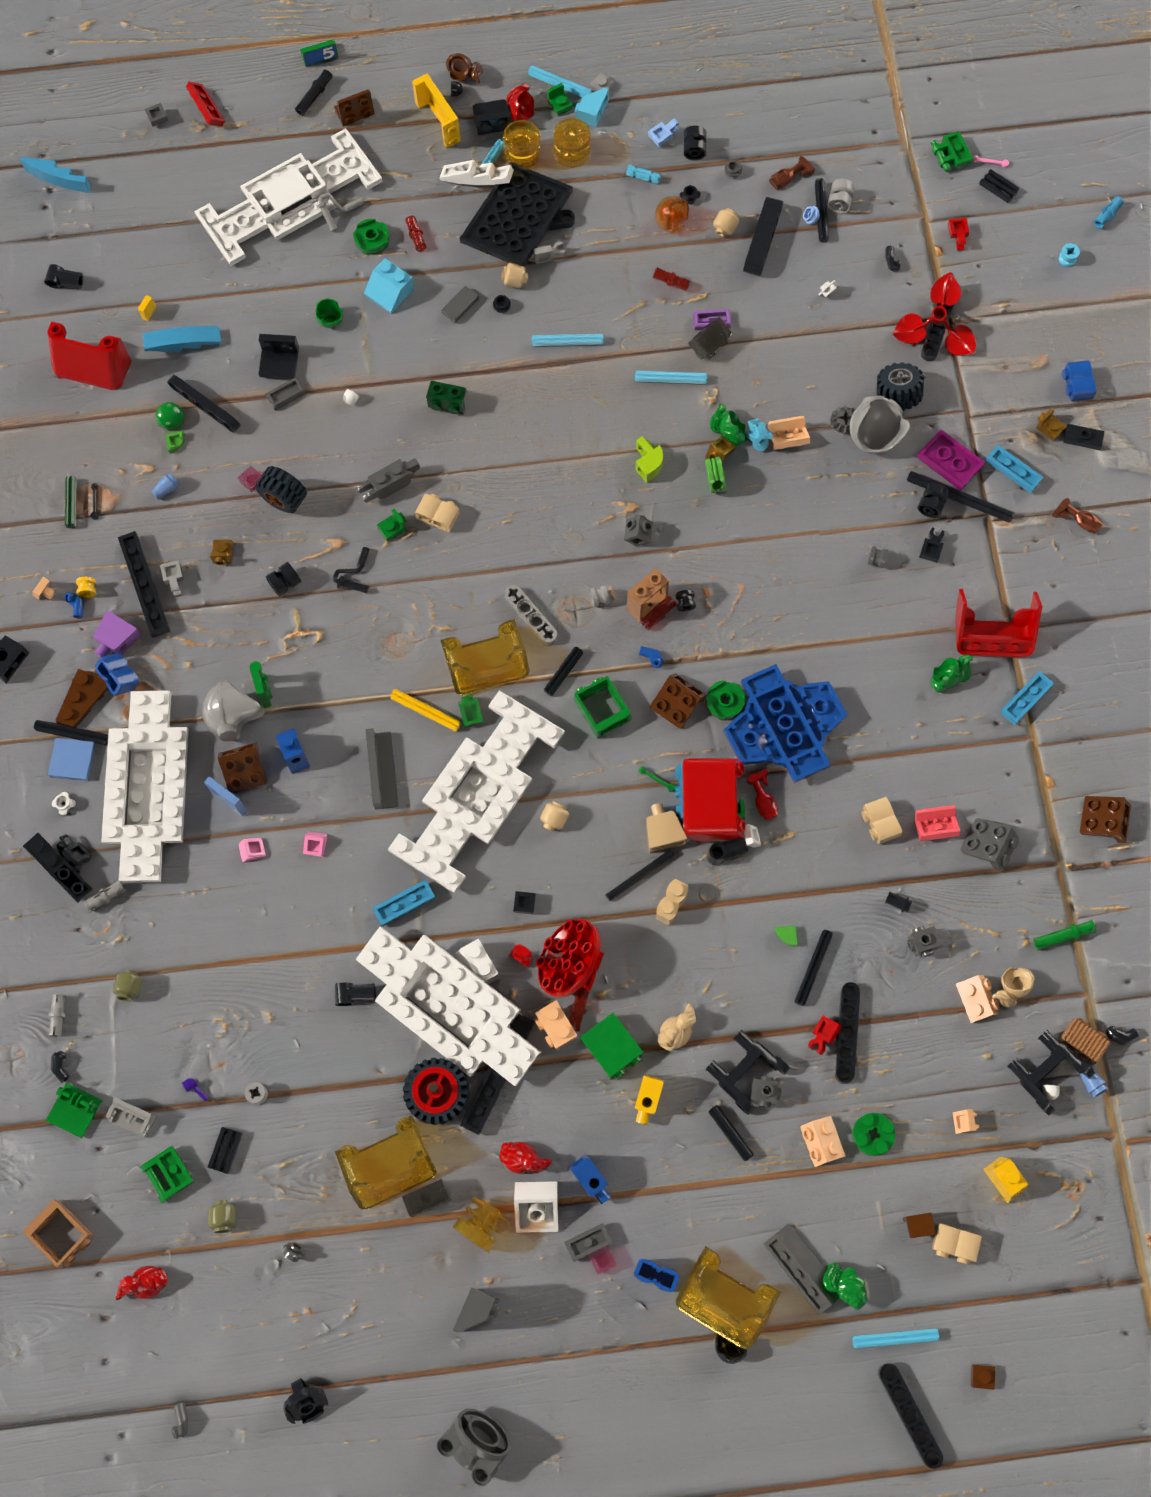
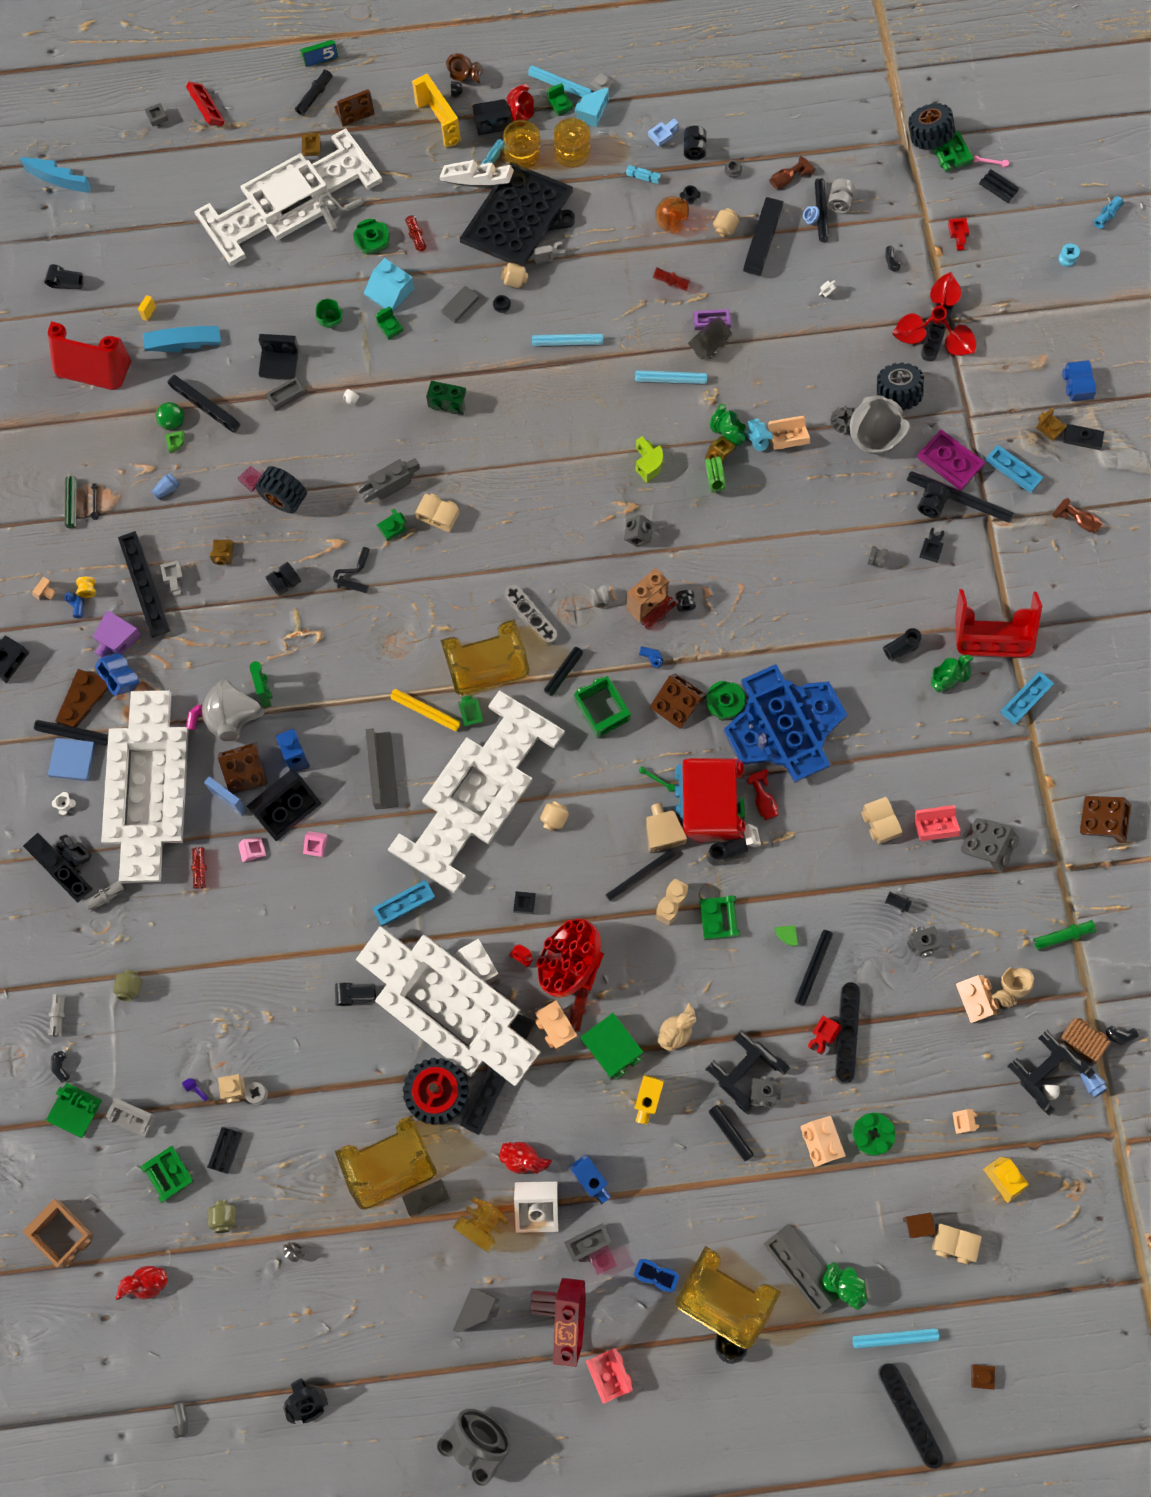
none -> dark pink arm [186,705,202,730]
none -> clear red pin [191,847,207,889]
none -> tan brick [218,1074,245,1104]
none -> black slope [246,769,322,841]
none -> pearl gold bracket [302,133,321,156]
none -> green bracket [375,306,403,340]
none -> dark red piece [530,1278,586,1367]
none -> coral bracket [586,1348,633,1404]
none -> green plate [699,895,740,940]
none -> black piece [883,628,922,662]
none -> black wheel [908,103,956,150]

